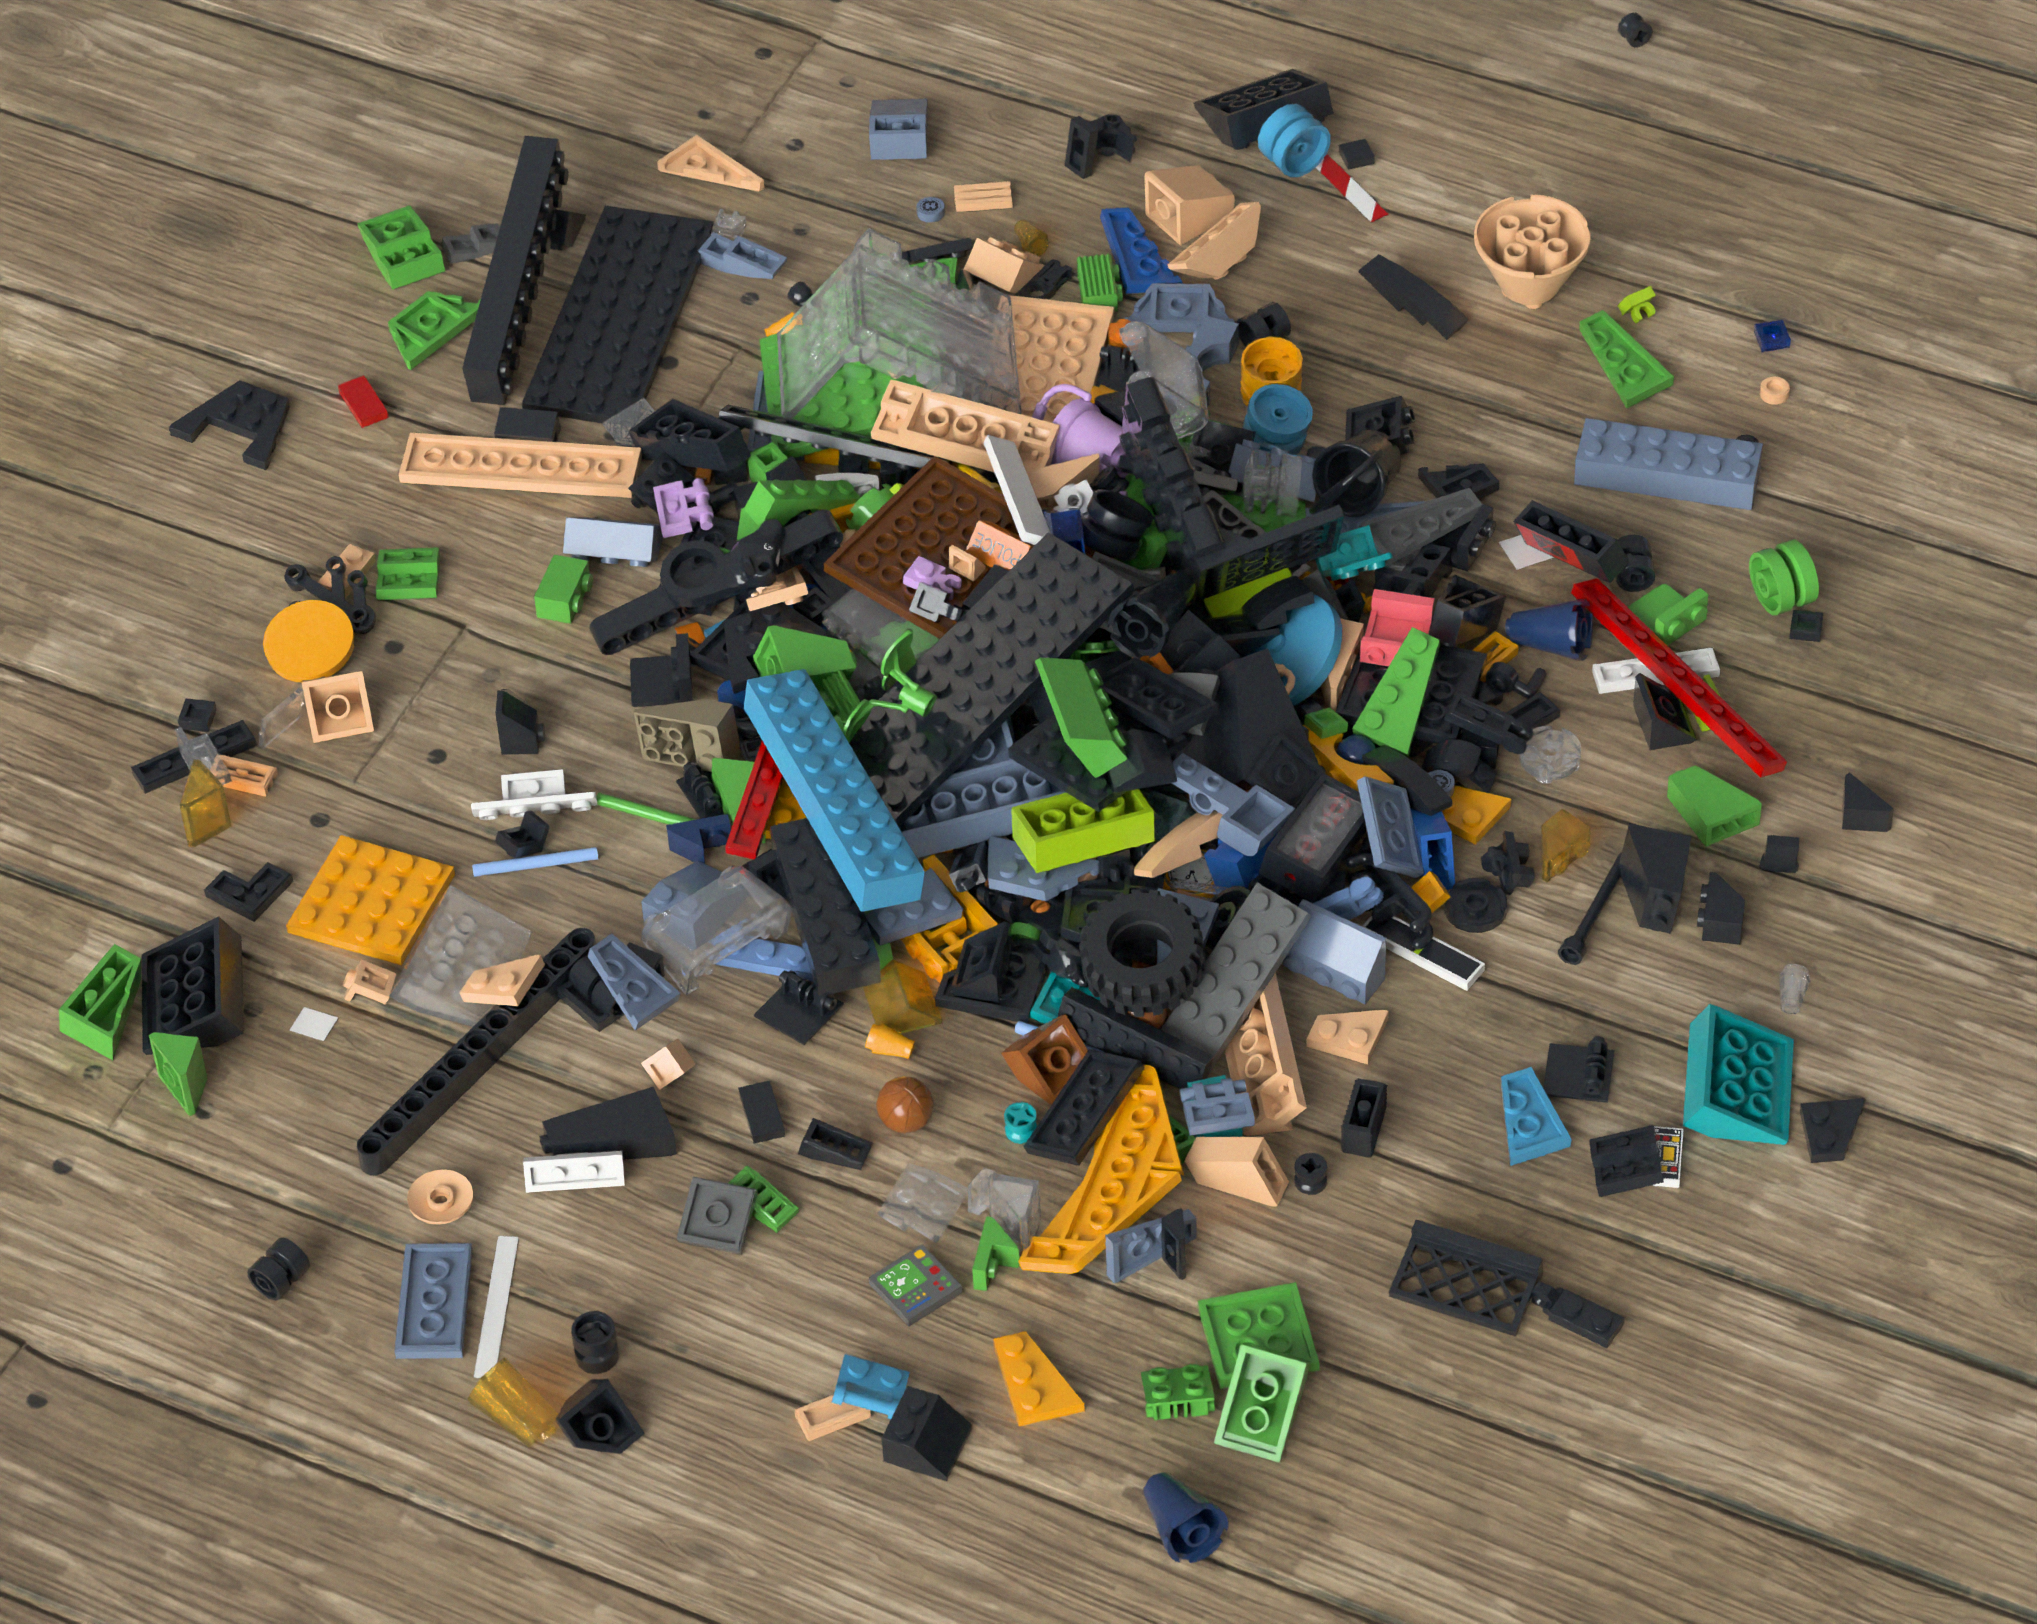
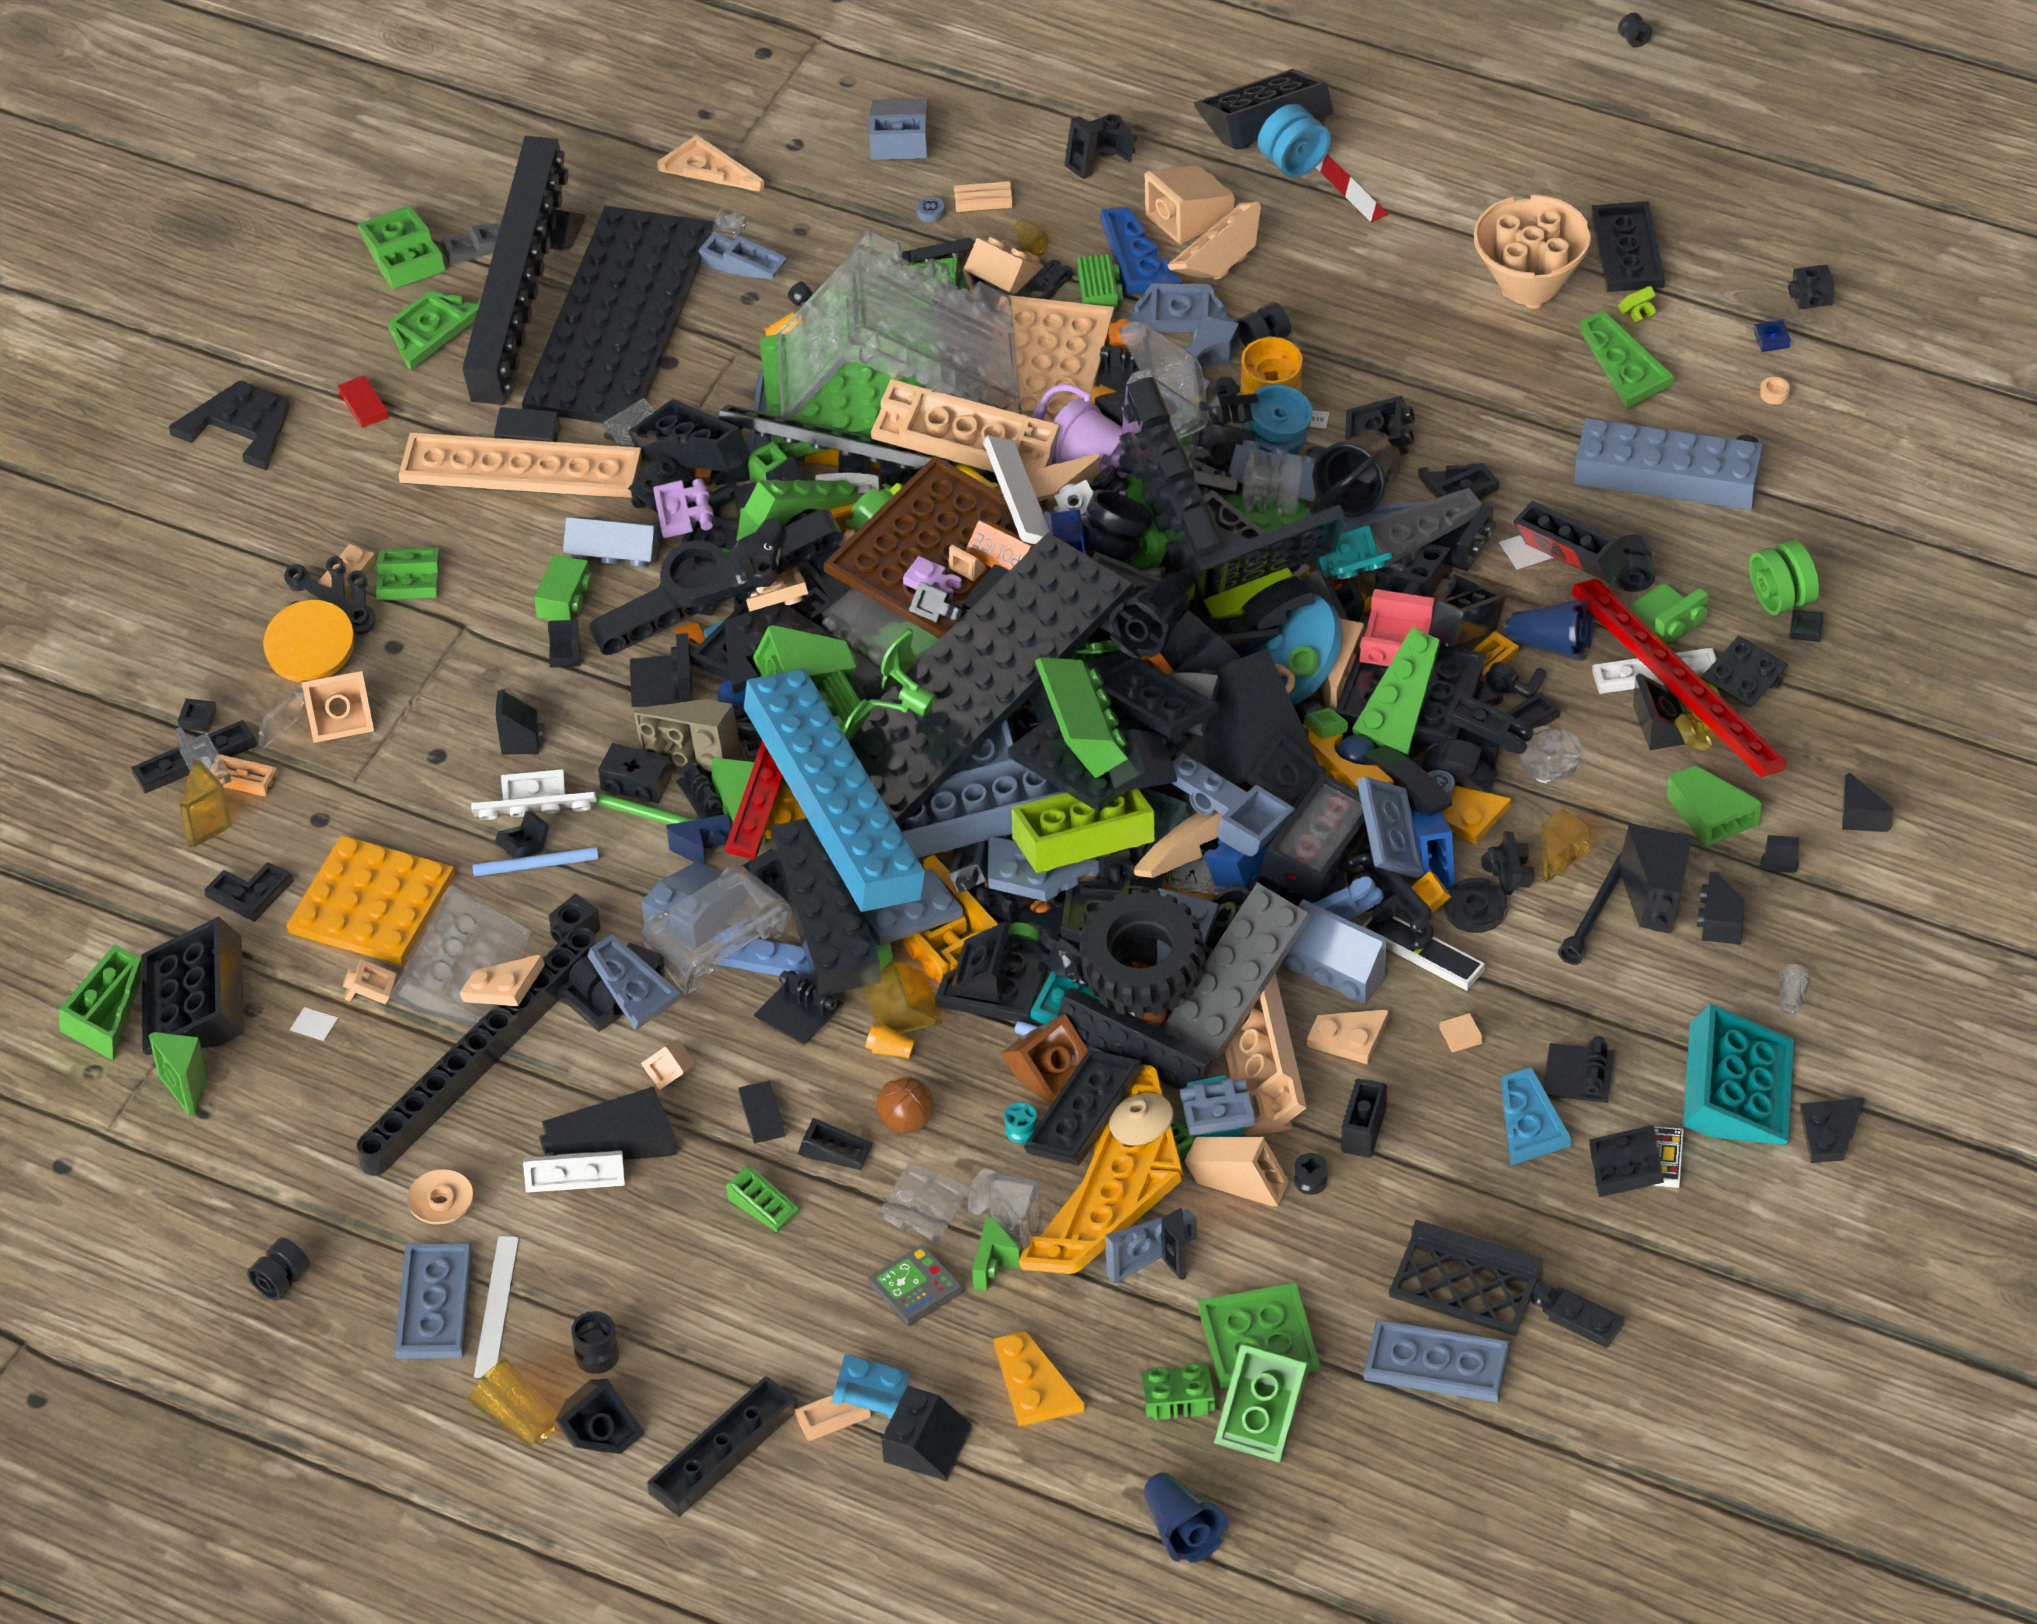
dark grey tile [676,1177,758,1255] -> none
black tile [1339,139,1375,170] -> none
black slope [1359,254,1468,340] -> none
none -> black panel [548,619,581,668]
none -> black brick [549,893,601,943]
none -> black brick [598,743,672,804]
none -> black piece [647,1376,798,1517]
none -> tan dish [1109,1093,1174,1145]
none -> black hips [1199,376,1259,426]
none -> bright green tile [1288,646,1320,679]
none -> white sticker [1310,410,1330,429]
none -> sand blue tile [1363,1319,1510,1402]
none -> light nougat tile [1440,1013,1482,1053]
none -> black plate [1591,201,1665,292]
none -> clear yellow tile [1674,714,1712,751]
none -> black hinge [1701,635,1788,707]
none -> black brick [1788,264,1835,310]

